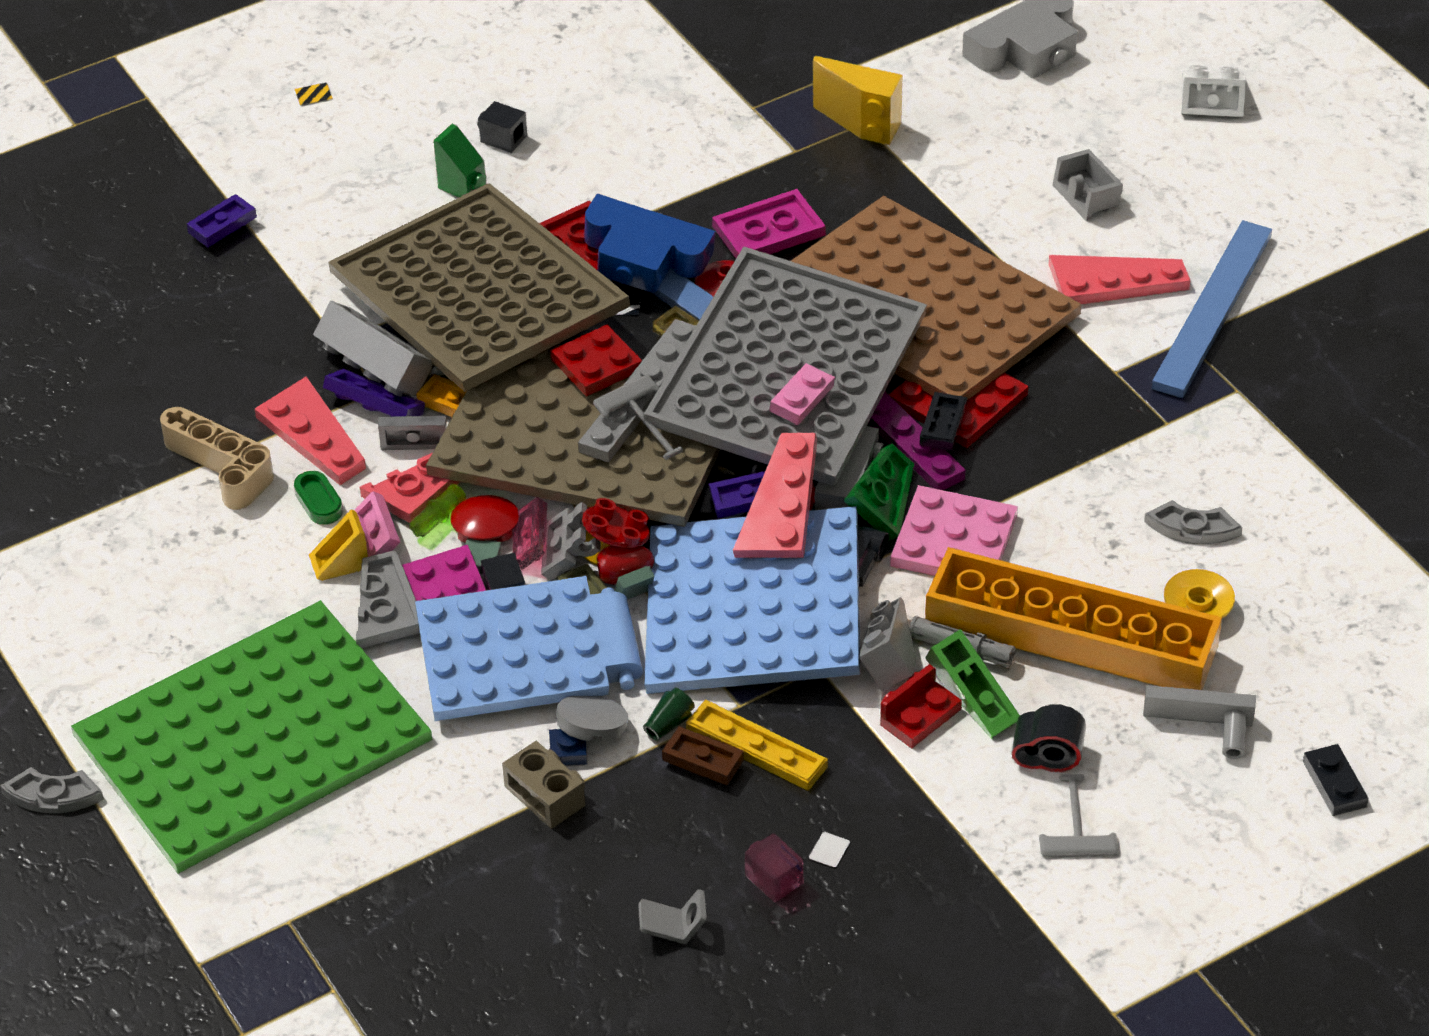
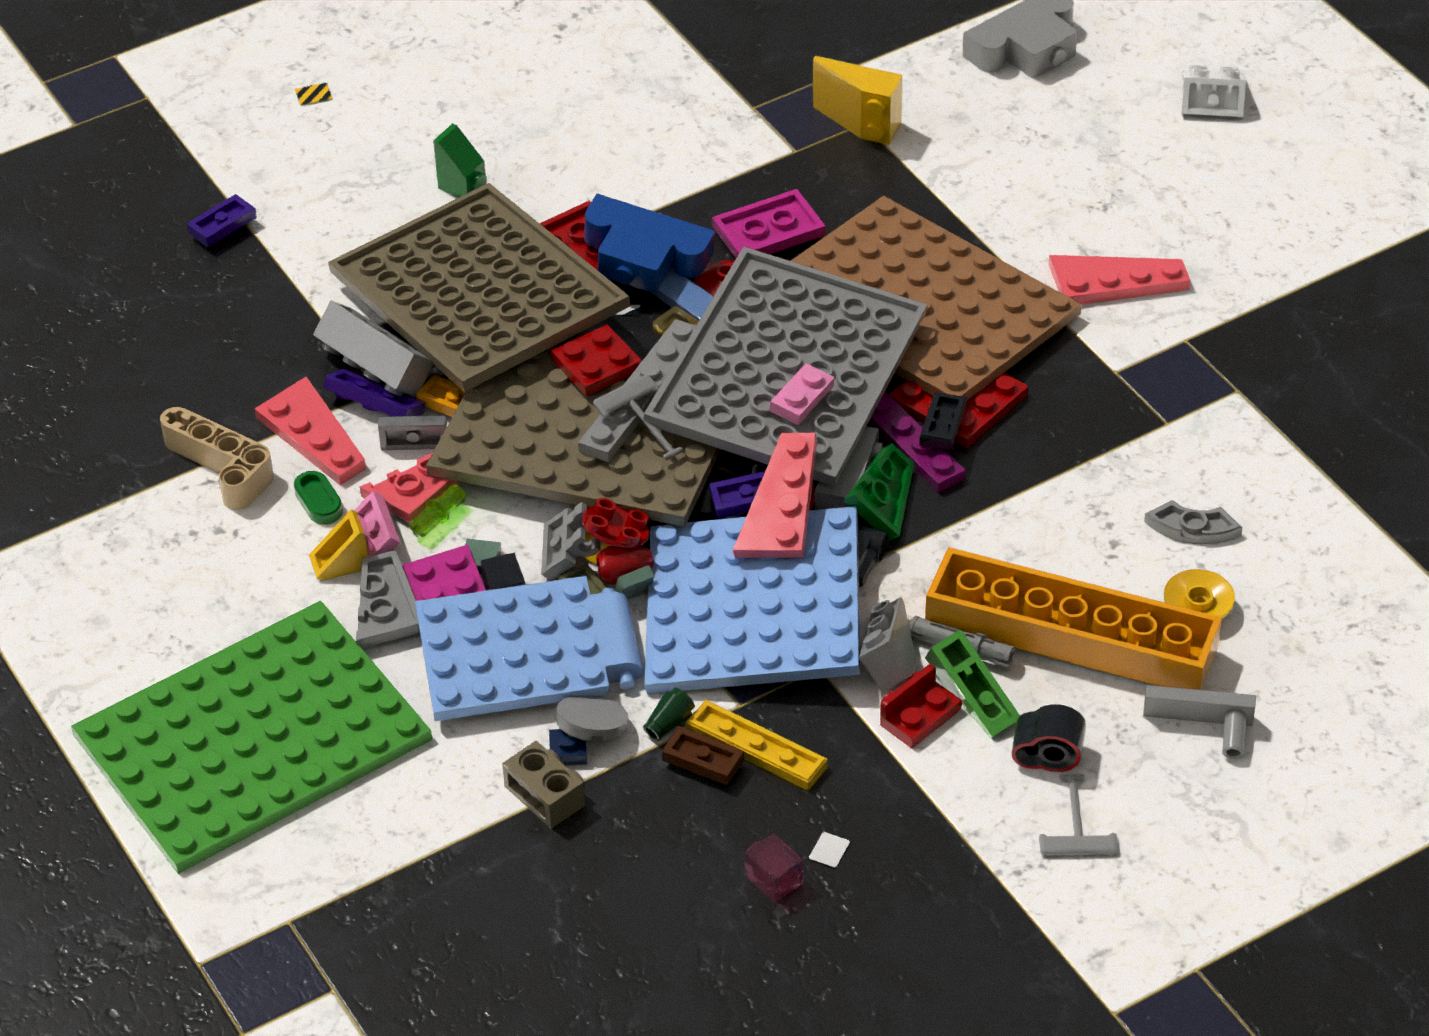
light grey tile [0,767,104,813] -> none
red dish [451,495,519,543] -> none
black brick [477,101,528,153] -> none
clear pink plate [513,497,547,570] -> none
light grey bracket [638,889,706,944] -> none
bright pink plate [890,485,1018,576] -> none
light grey window [1052,149,1123,221] -> none
medium blue tile [1152,220,1272,398] -> none
black plate [1303,744,1369,816] -> none

